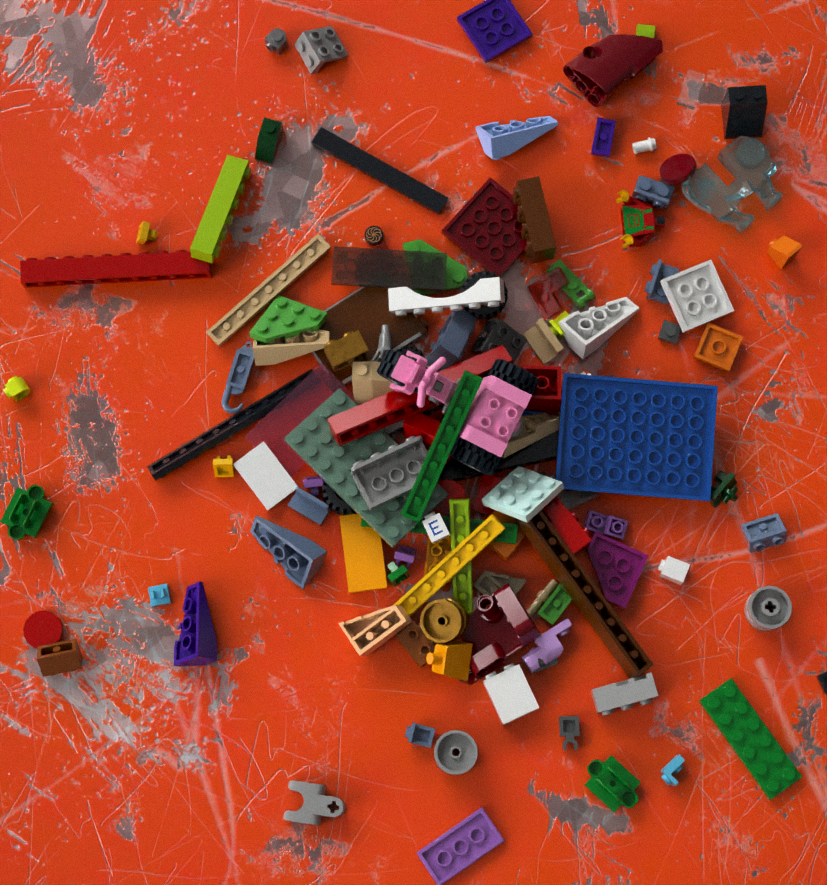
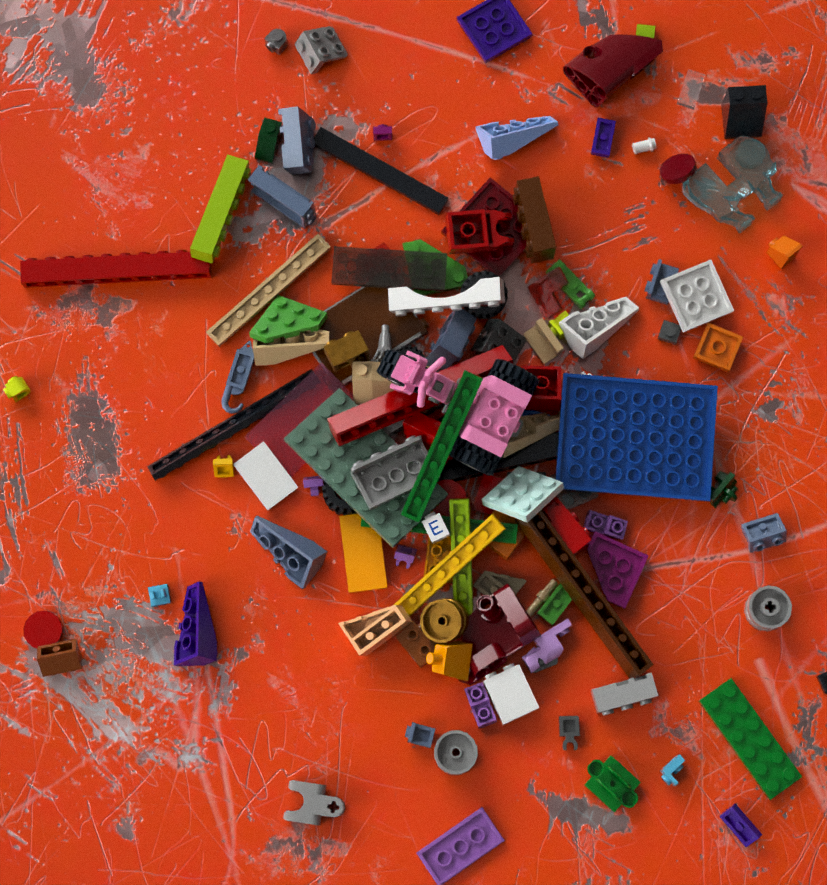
green piece [0,485,53,540] -> none
yellow tile [136,221,158,245] -> none
sand blue panel [288,487,331,526] -> none
tile [365,226,383,246] -> none
green tile [387,561,410,587] -> none
torso [616,190,665,248] -> none
sand blue bracket [632,175,675,209] -> none
white brick [658,556,690,585] -> none
none -> sand blue door [248,165,316,229]
none -> sand blue wedge [278,106,316,175]
none -> magenta plate [373,124,392,141]
none -> red brick [445,209,515,254]
none -> medium lavender slope [464,682,497,729]
none -> dark purple plate [719,804,762,847]

